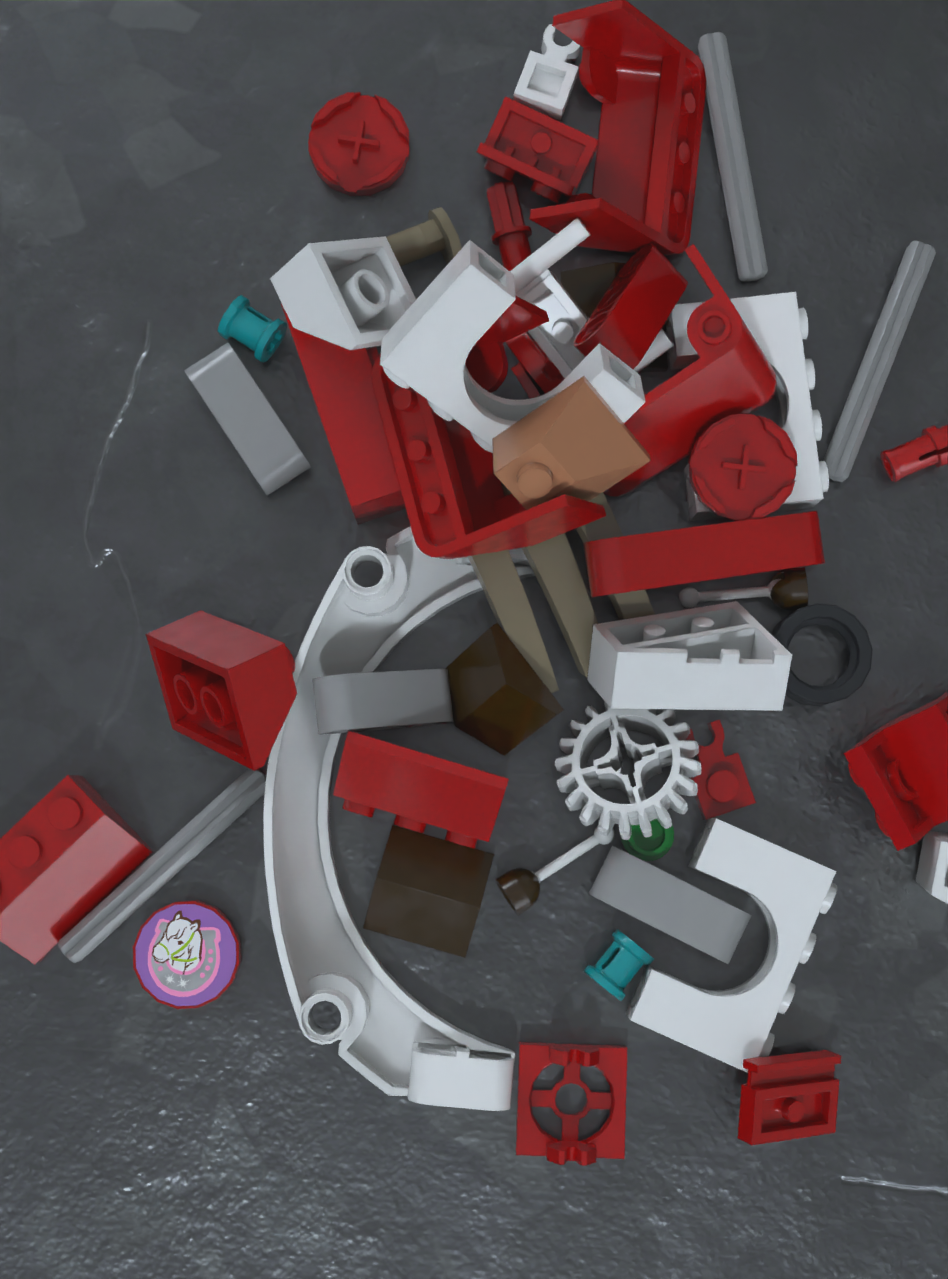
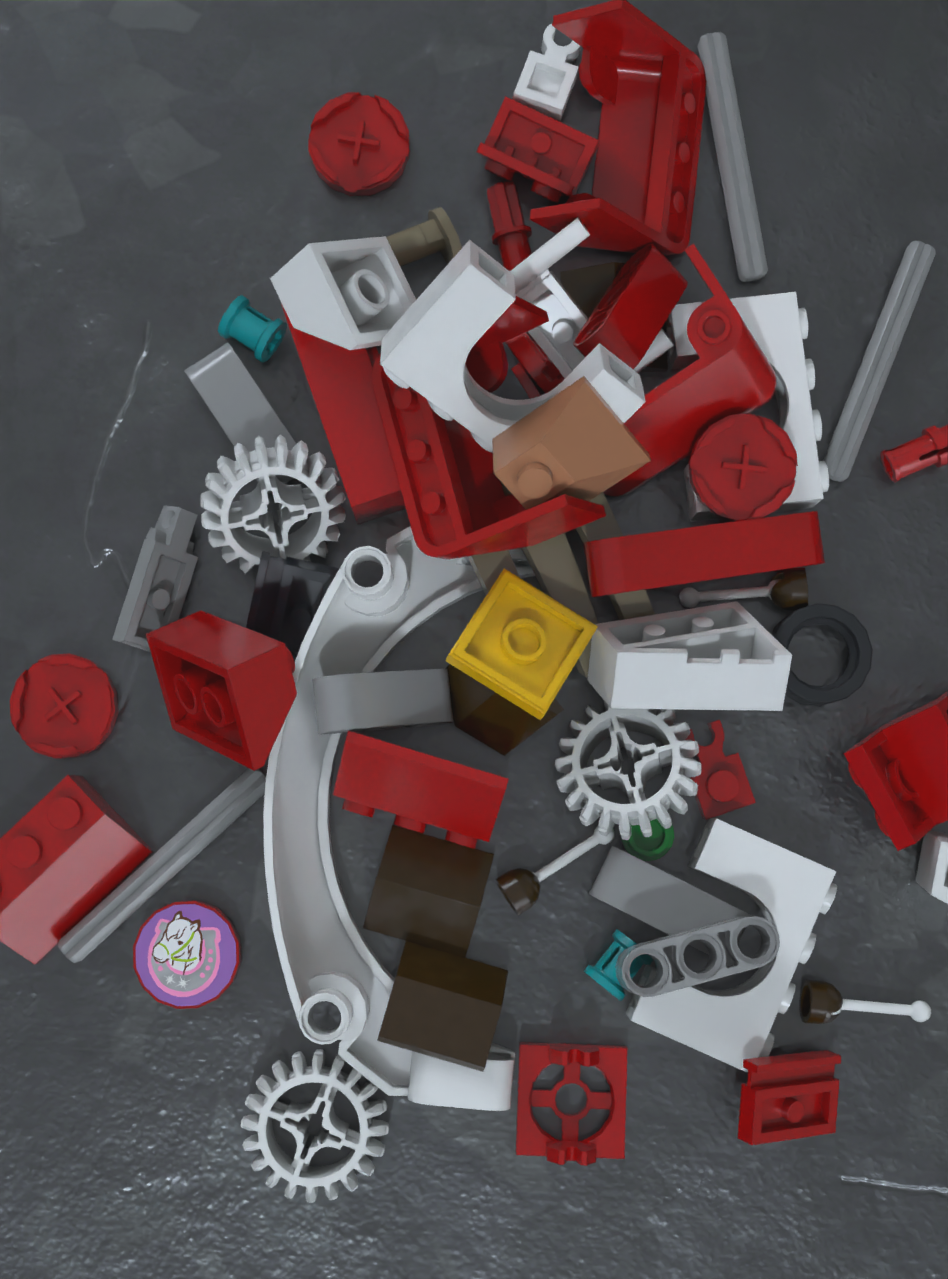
none -> red tile [10,653,119,759]
none -> light grey hinge [112,505,198,653]
none -> white gear [200,434,346,574]
none -> white gear [241,1049,389,1203]
none -> black plate [246,551,339,662]
none -> dark brown slope [377,940,508,1072]
none -> yellow plate [445,568,598,720]
none -> light grey beam [615,916,780,997]
none -> hinge [799,979,931,1024]

